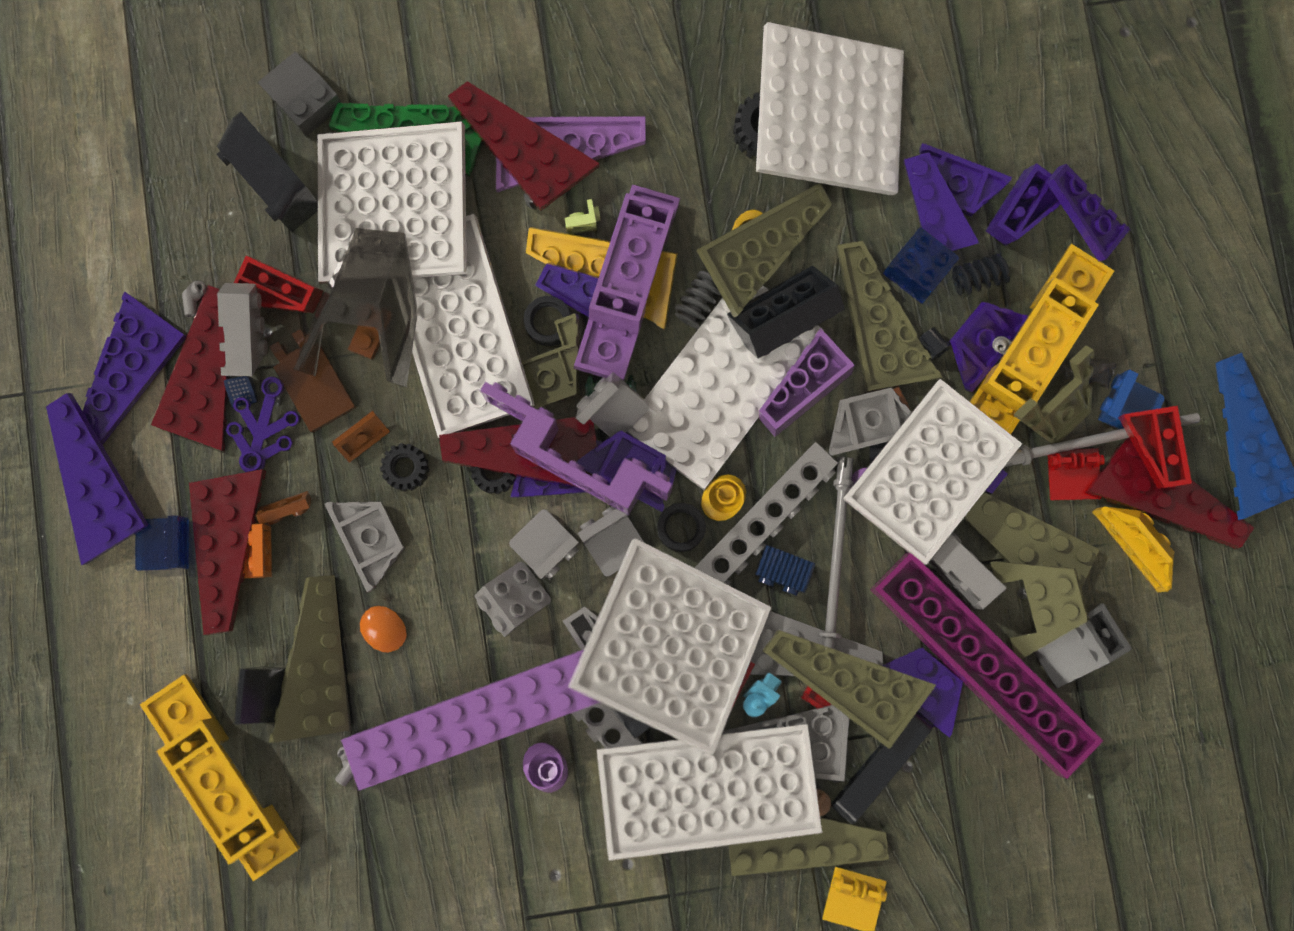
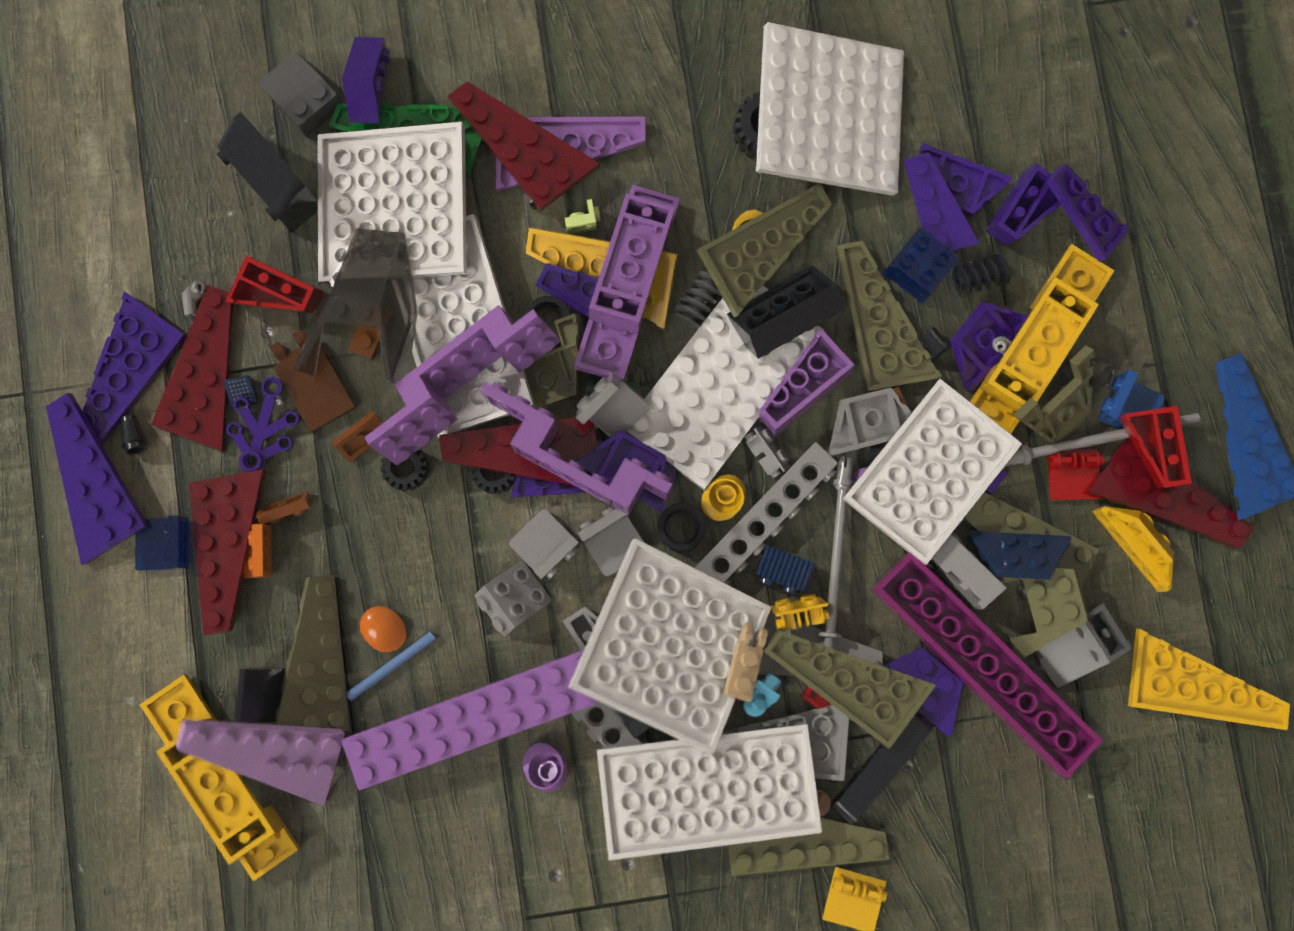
light grey wedge [217,283,268,376] -> none
light grey wing [324,502,405,593] -> none
light grey arm [335,746,353,786] -> none
none -> black cone [121,415,148,455]
none -> lavender wing [176,720,345,806]
none -> dark purple wedge [342,37,391,123]
none -> medium blue bar [346,631,437,701]
none -> medium lavender bracket [365,305,561,465]
none -> tan hinge [723,623,768,702]
none -> light grey hinge [745,426,790,479]
none -> yellow hinge [770,594,829,632]
none -> dark blue wing [968,531,1071,580]
none -> yellow wing [1128,629,1290,730]

